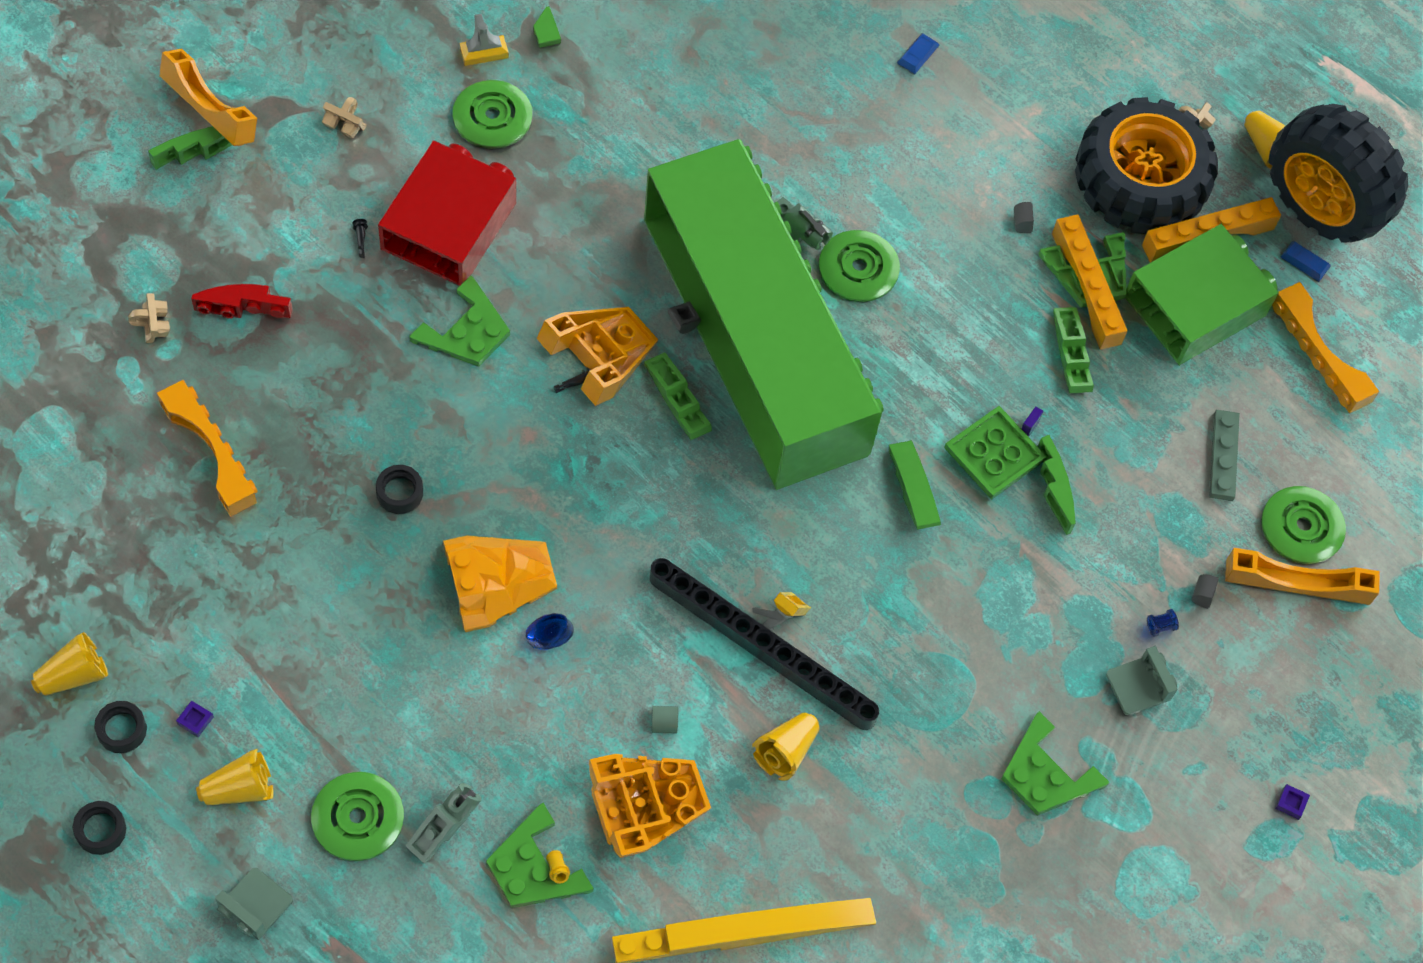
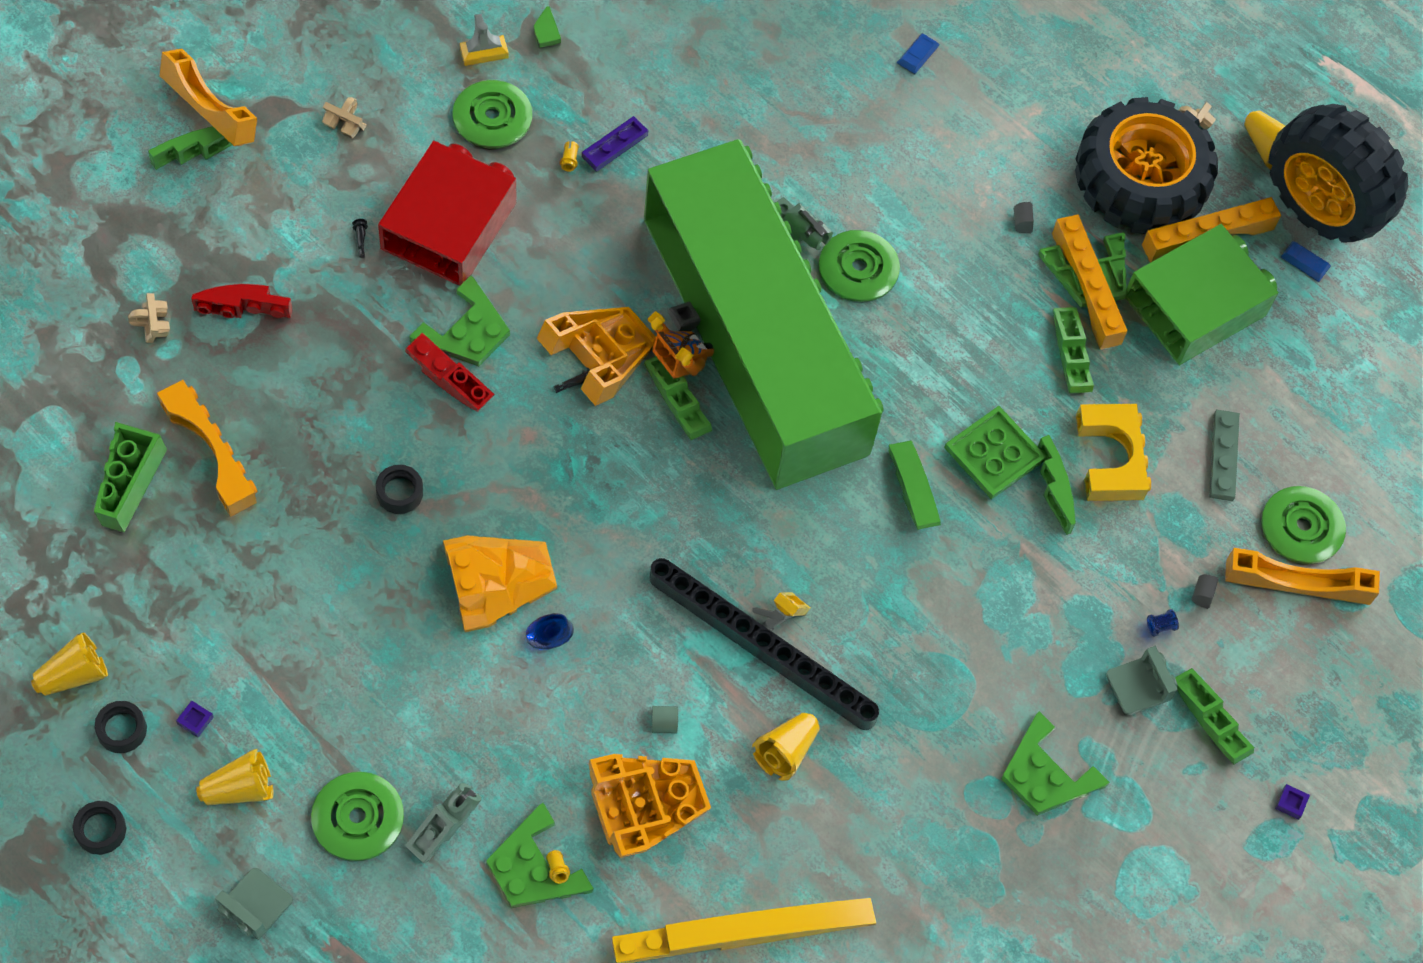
dark purple tile [1021,406,1044,437] -> none
light orange arch [1272,282,1379,414] -> none
none -> bright green wedge [94,422,167,532]
none -> red slope [405,333,495,412]
none -> yellow pin [560,141,579,172]
none -> dark purple plate [582,116,649,172]
none -> orange torso [648,311,714,379]
none -> yellow arch [1076,404,1151,501]
none -> bright green slope [1175,668,1255,765]

